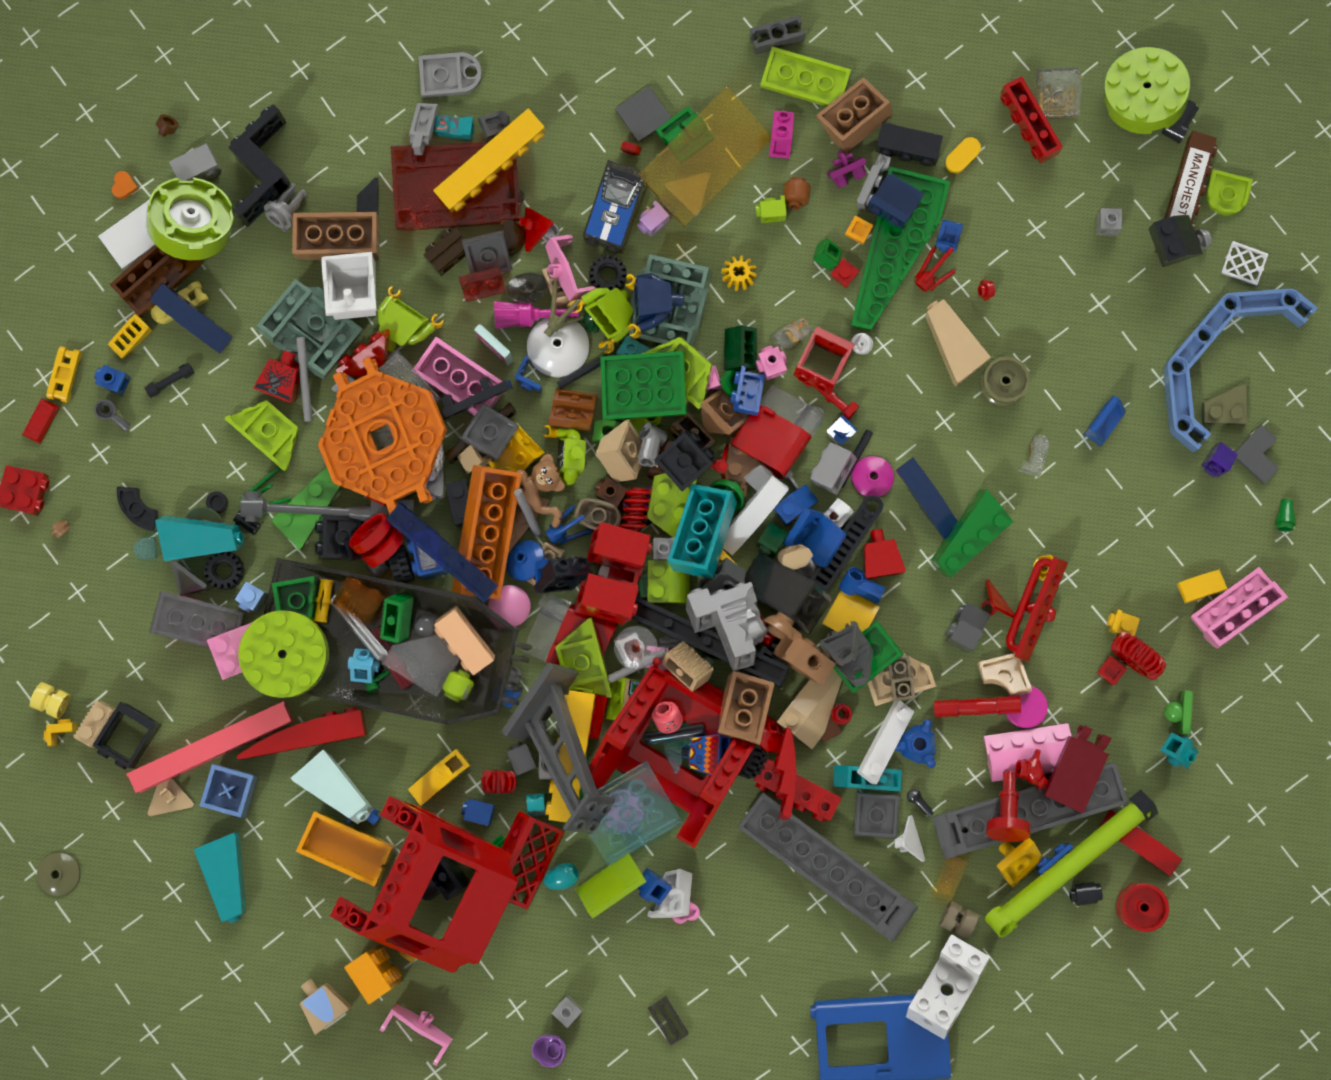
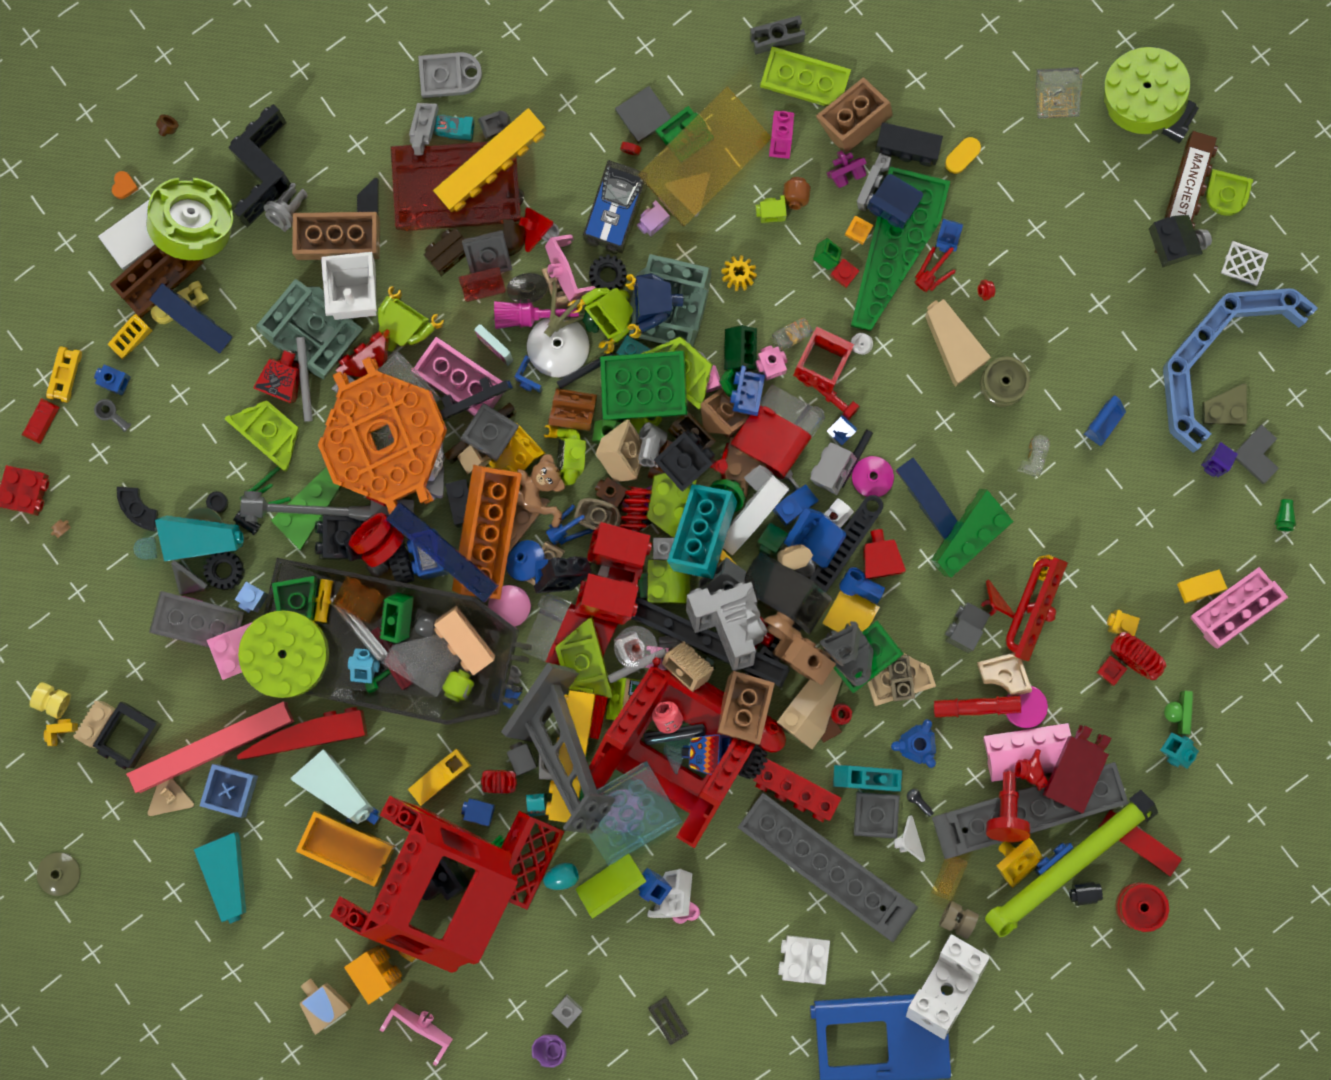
black bar [144,363,195,398] -> none
light grey brick [169,143,221,181] -> none
light grey bar [514,489,541,536] -> none
red slope [772,727,796,821] -> none
white plate [857,701,914,784] -> none
red brick [1000,76,1063,164] -> none
light grey brick [1096,208,1122,236] -> none
none -> white plate [778,935,830,985]

